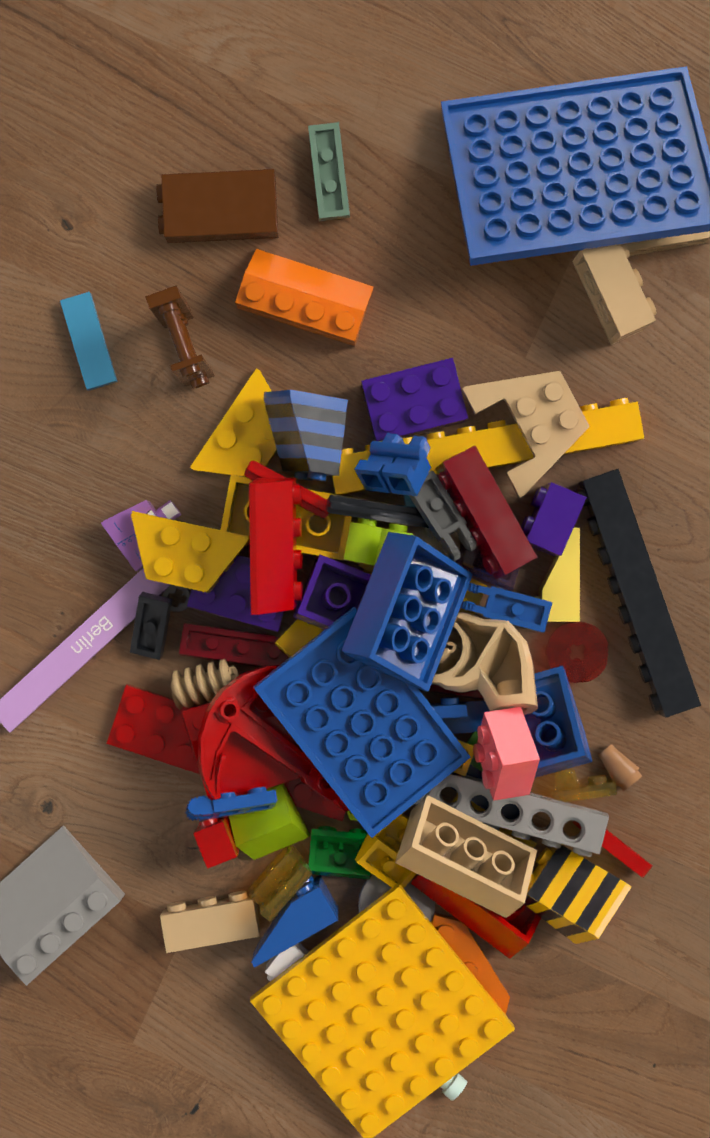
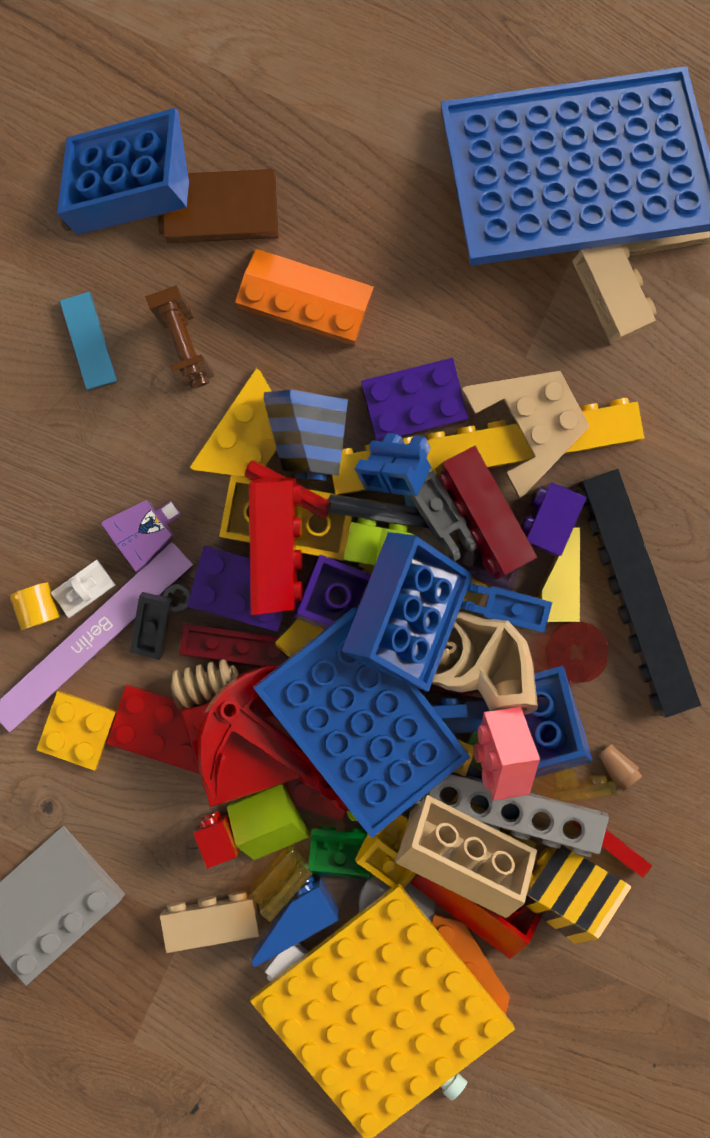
yellow wing [131,511,250,593] -> none
blue hinge [185,787,278,821] -> none
sand green plate [308,122,350,221] -> none
none -> yellow piece [9,582,60,631]
none -> yellow plate [36,691,117,771]
none -> white hips [51,560,116,618]
none -> blue slope [57,108,189,235]

